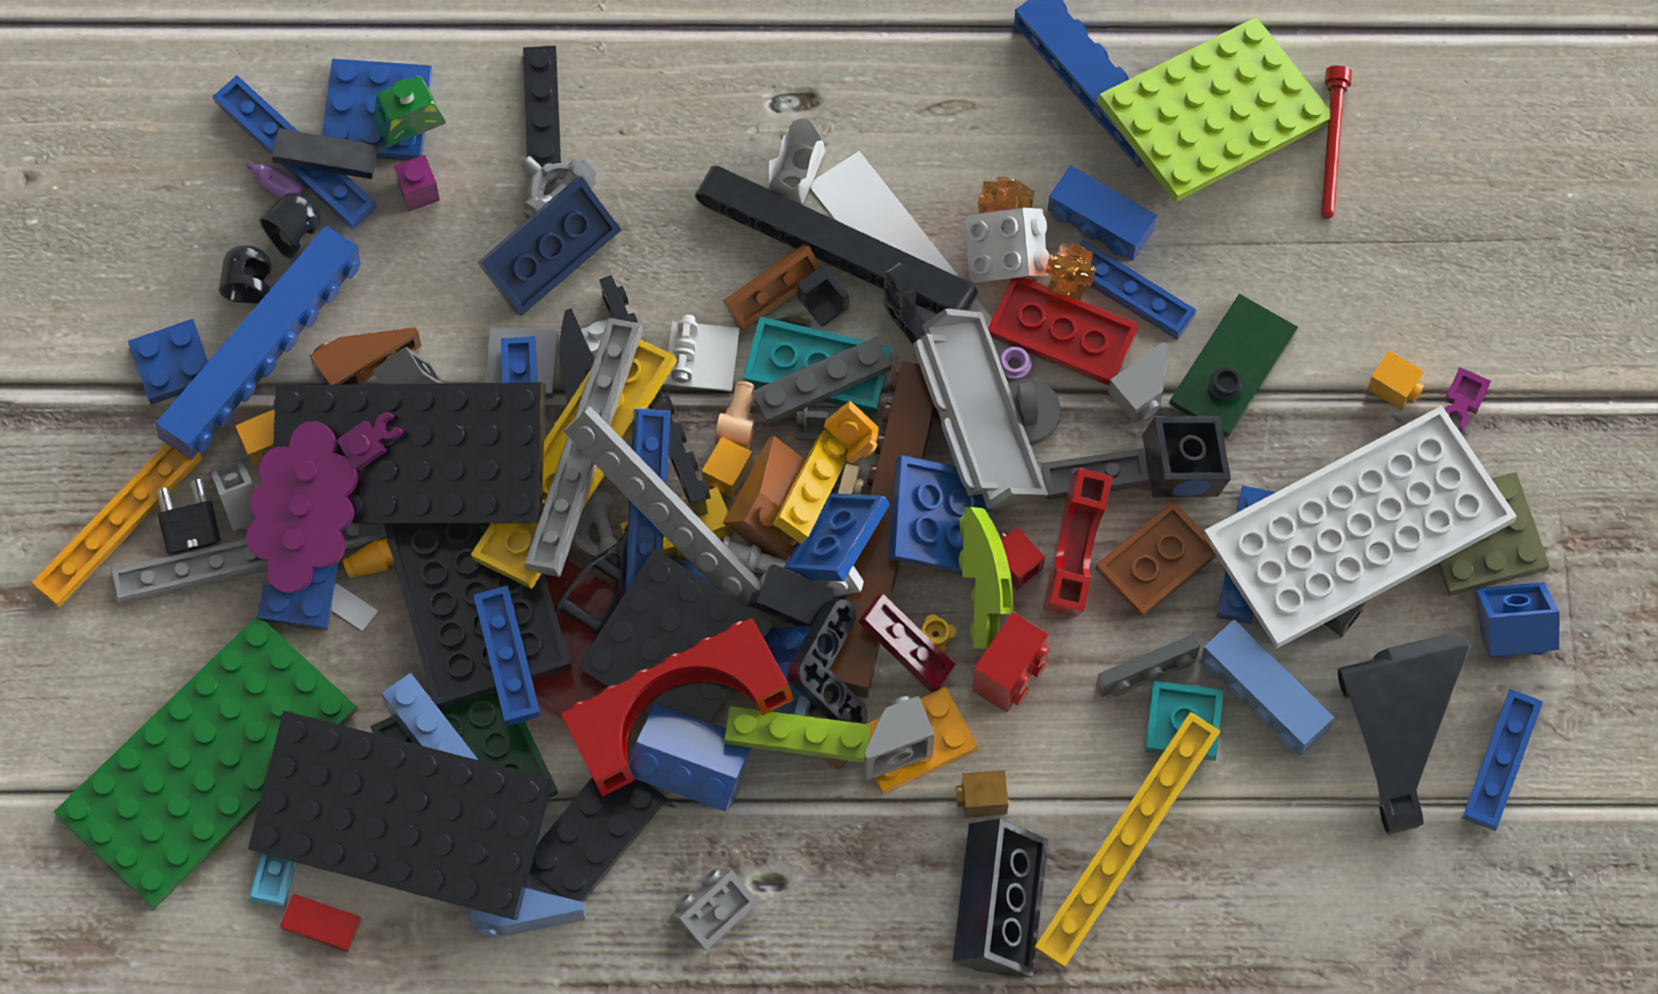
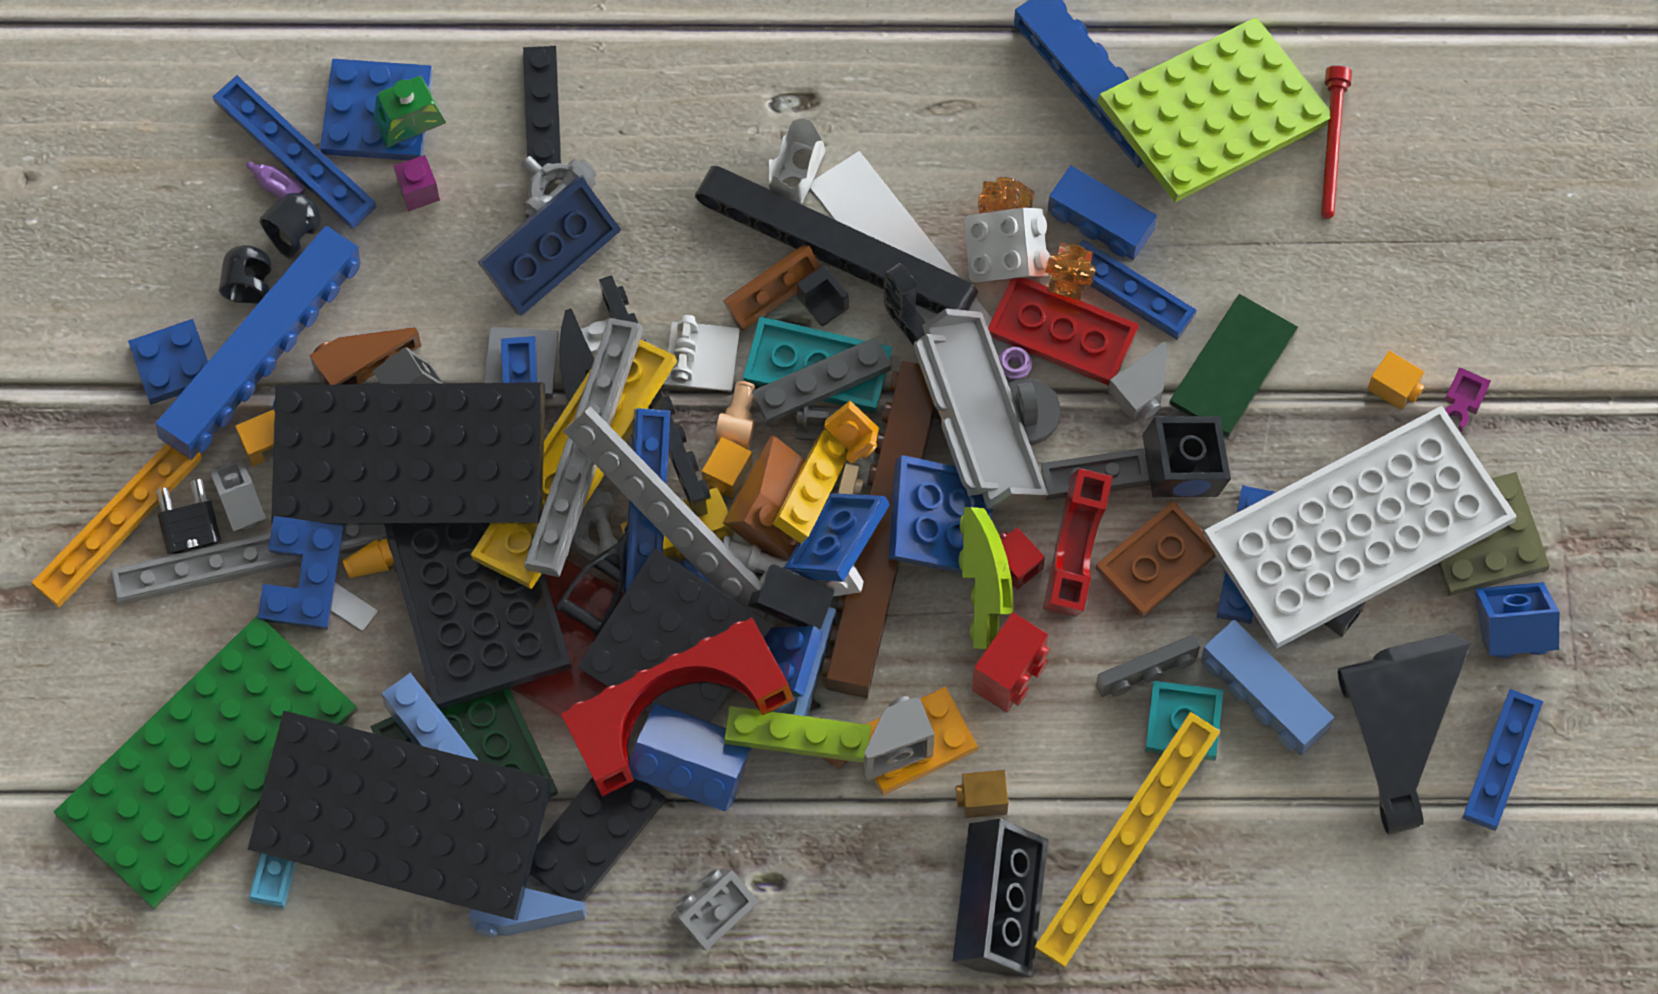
magenta plate [246,421,358,594] -> none
black tile [272,128,378,179] -> none
red tile [280,893,361,952] -> none
magenta plate [337,412,403,470] -> none
blue plate [474,585,541,726] -> none
black beam [788,600,868,724] -> none
dark red plate [858,594,956,692] -> none
yellow plate [921,614,956,652] -> none
black plate [1209,367,1244,401] -> none

